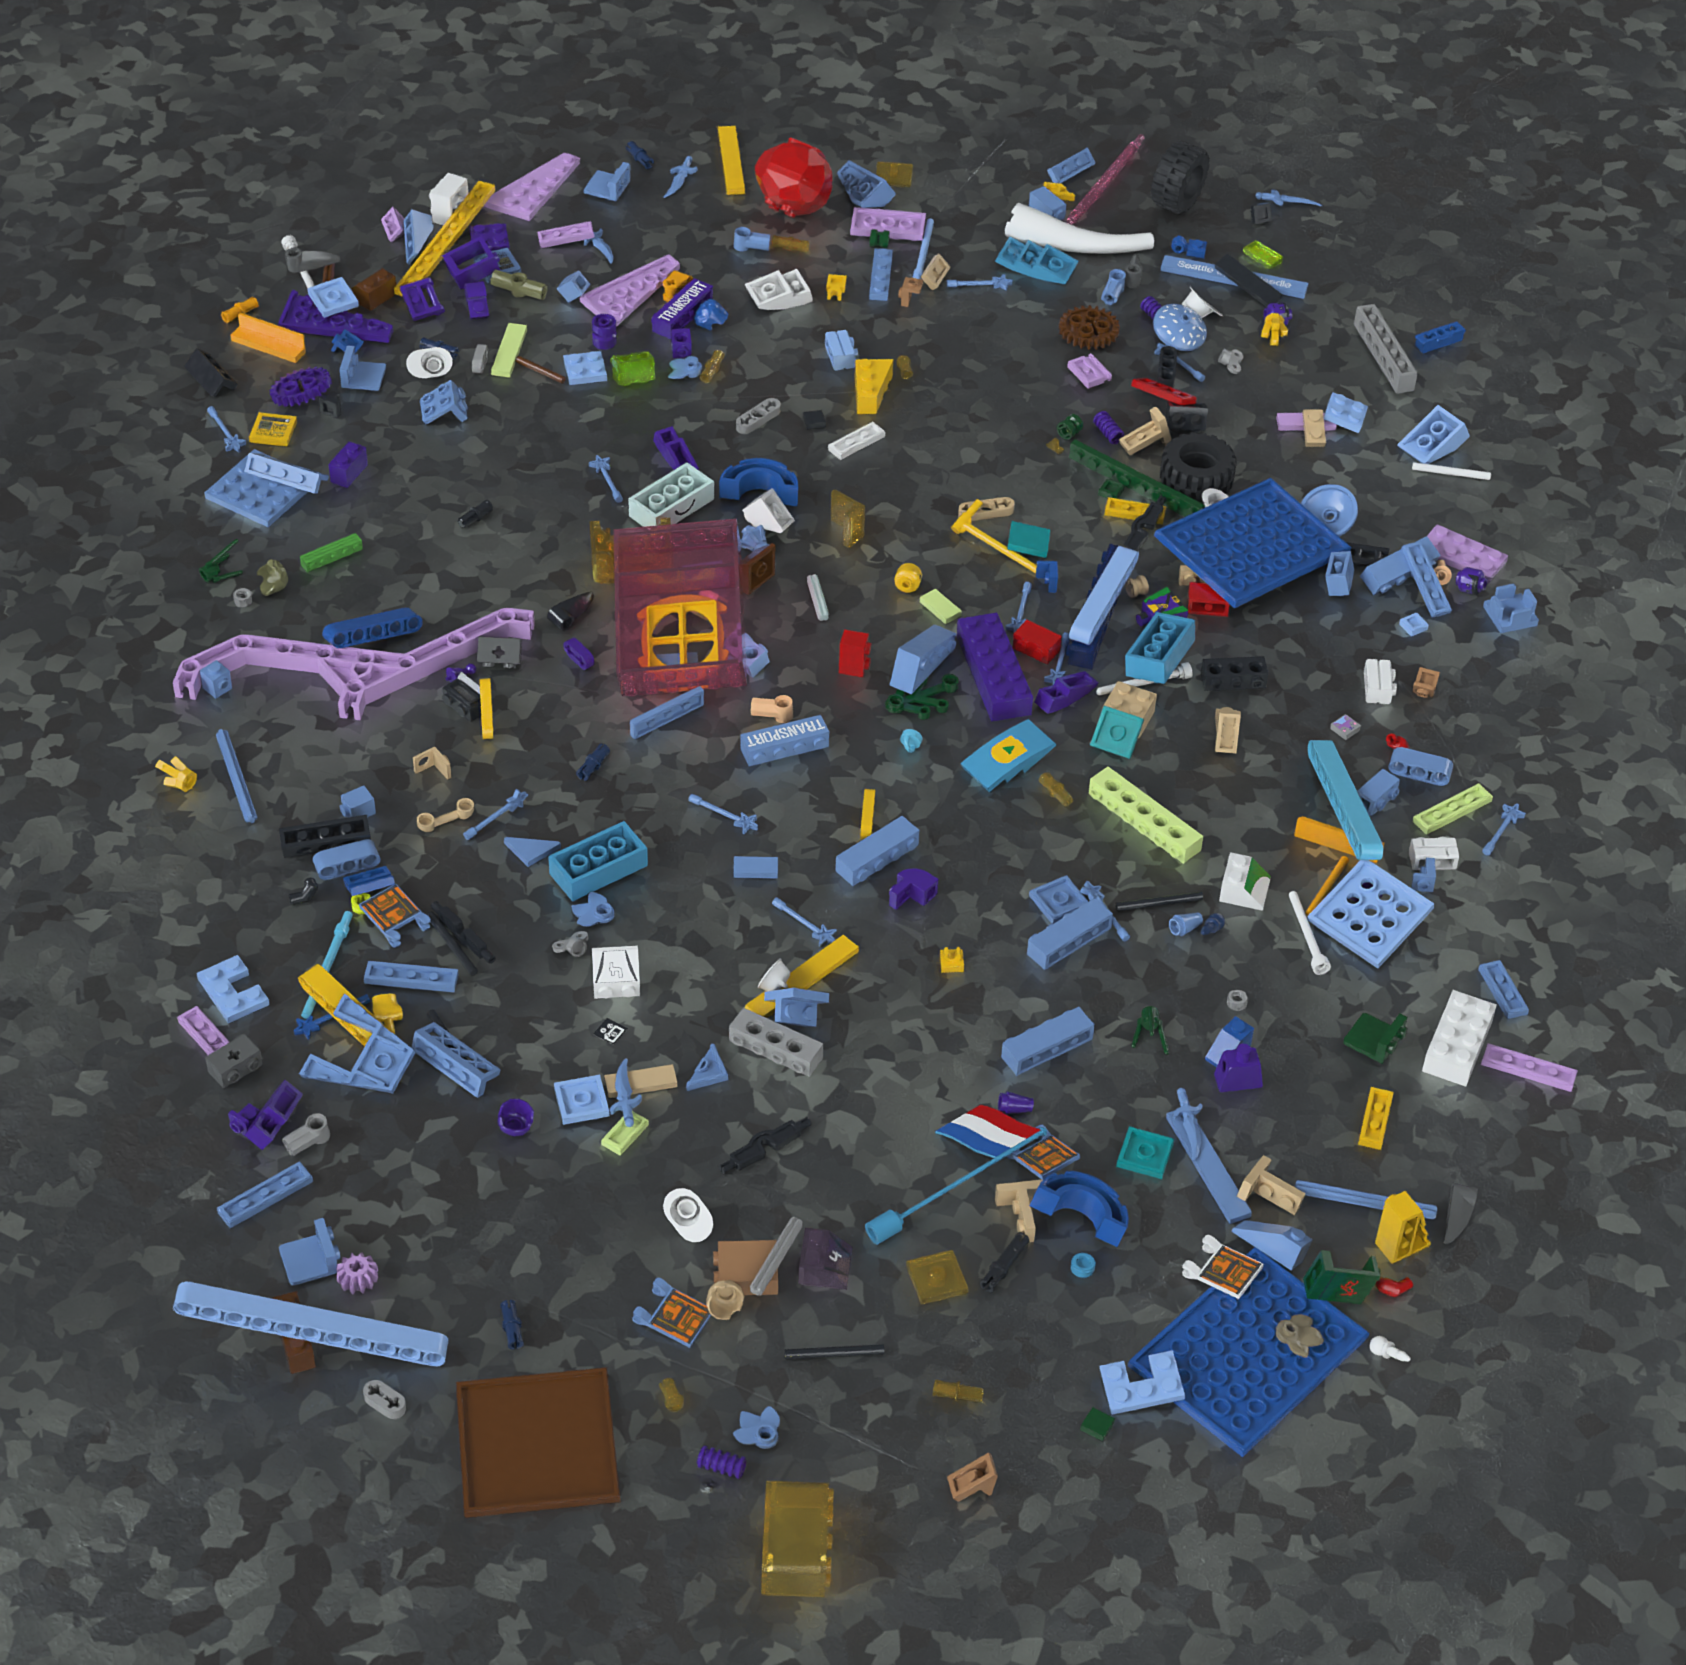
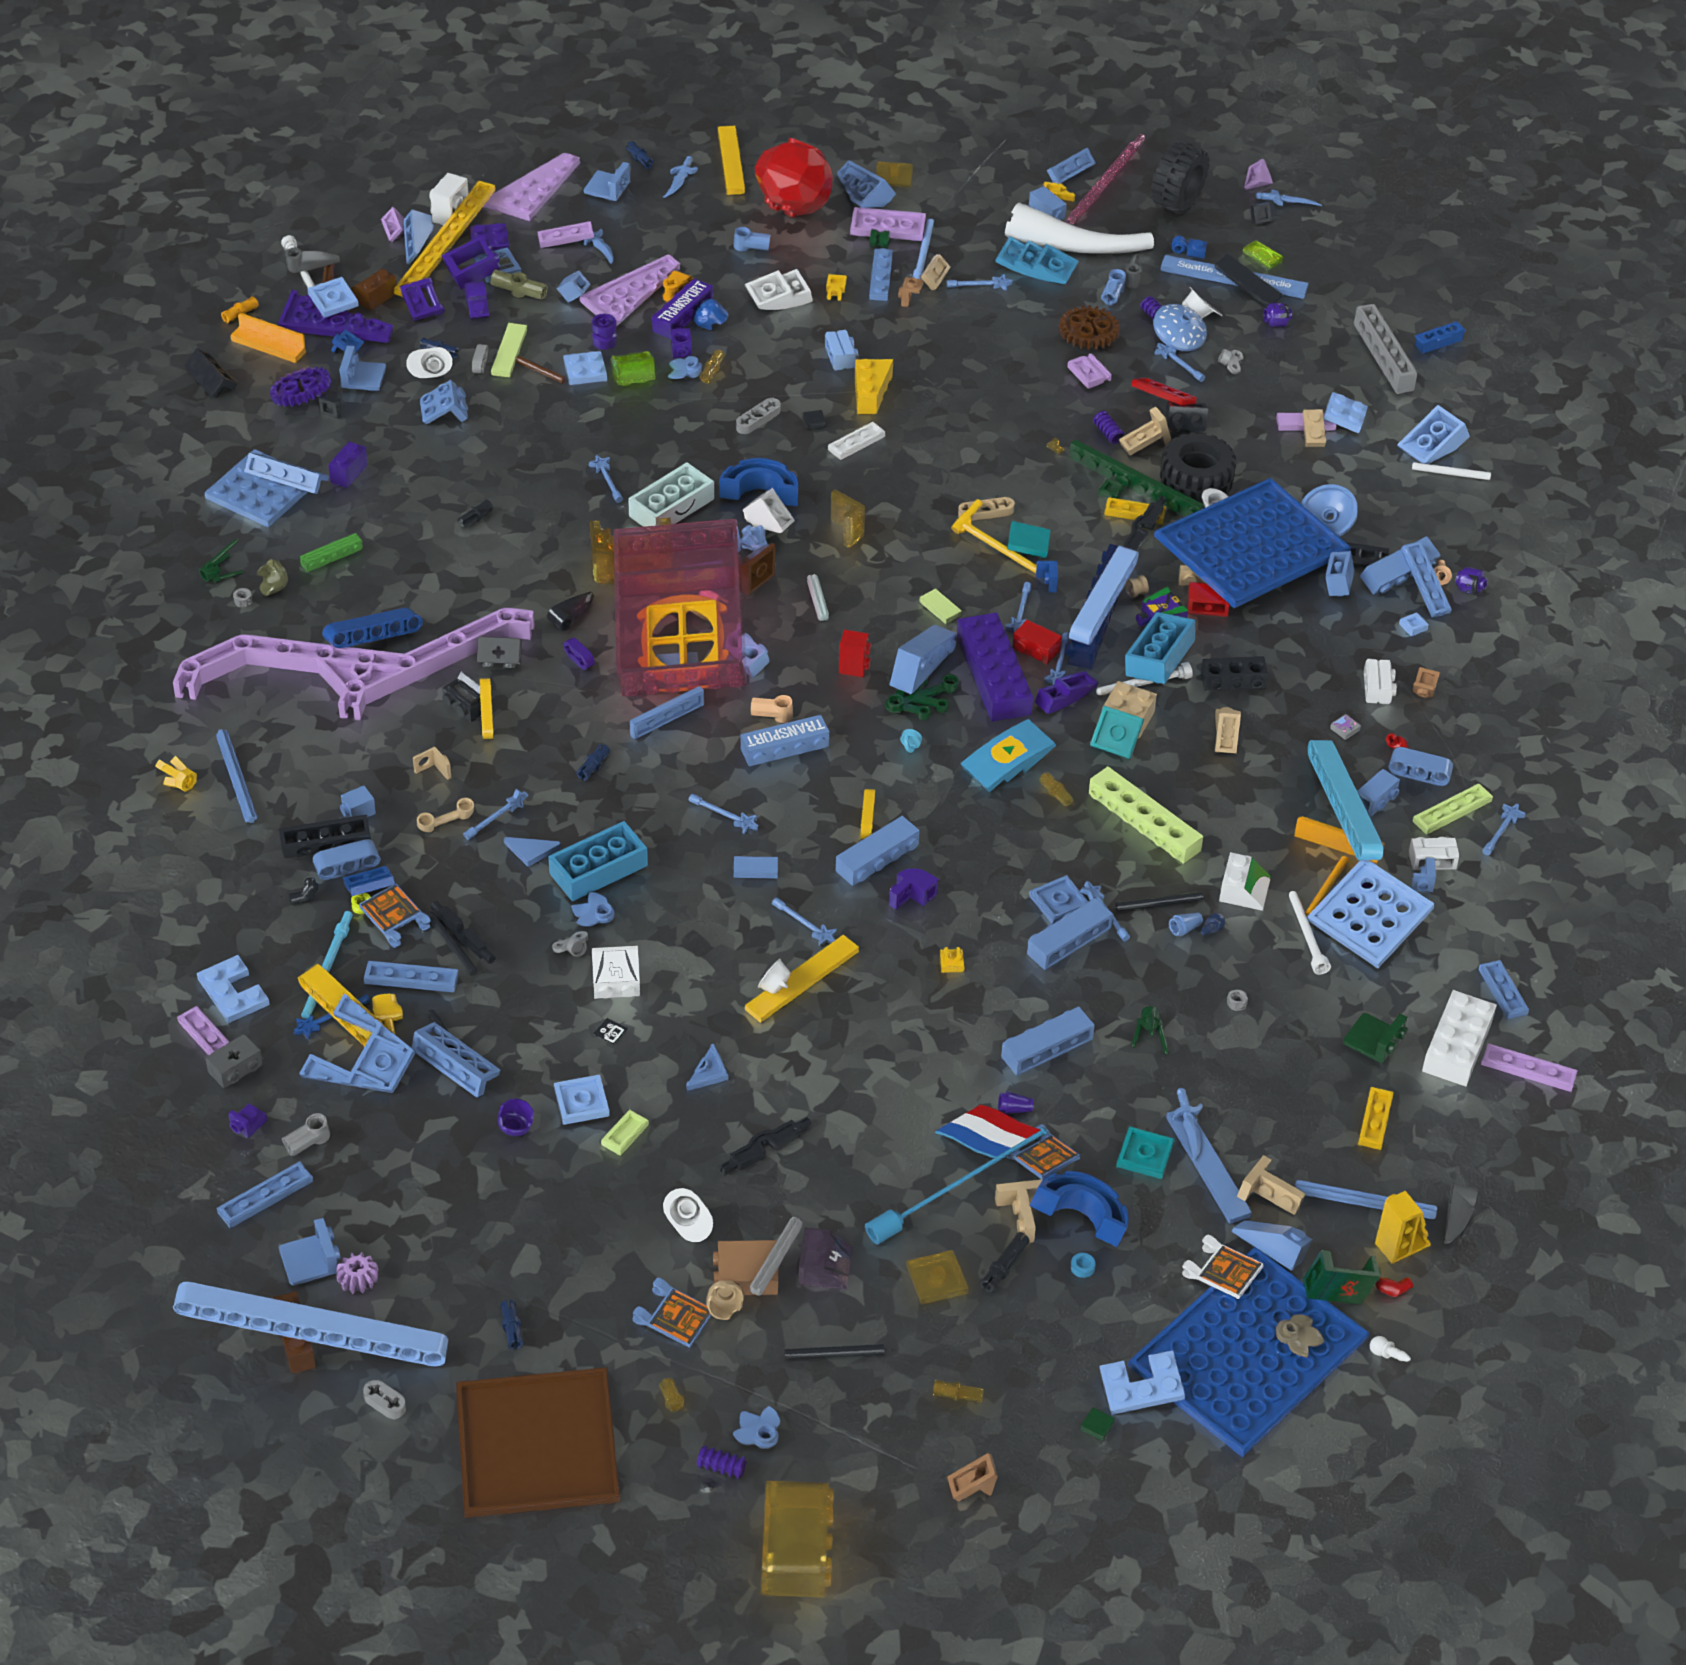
medium blue brick [200,660,232,699] -> none
medium blue piece [207,406,246,452] -> none
dark purple slope [244,1080,303,1150] -> none
yellow tile [249,412,297,447] -> none
dark purple piece [445,663,477,682] -> none
tan tile [604,1064,677,1098] -> none
medium blue piece [610,1058,642,1127] -> none
dark purple slope [653,426,699,470] -> none
light grey brick [729,1008,823,1077] -> none
medium blue bracket [764,988,829,1027] -> none
clear yellow pin [771,235,809,253] -> none
yellow head [894,563,922,593] -> none
clear yellow pin [896,355,913,379] -> none
dark green wheel [1057,414,1084,440] -> none
black beam [1157,346,1177,388] -> none
blue slope [1205,1016,1254,1067] -> none
dark purple torso [1214,1043,1263,1093] -> none
yellow rock [1261,313,1288,346] -> none
lavender plate [1427,525,1508,583] -> none
medium blue panel [1483,583,1539,634] -> none
none -> lavender slope [1244,159,1273,190]

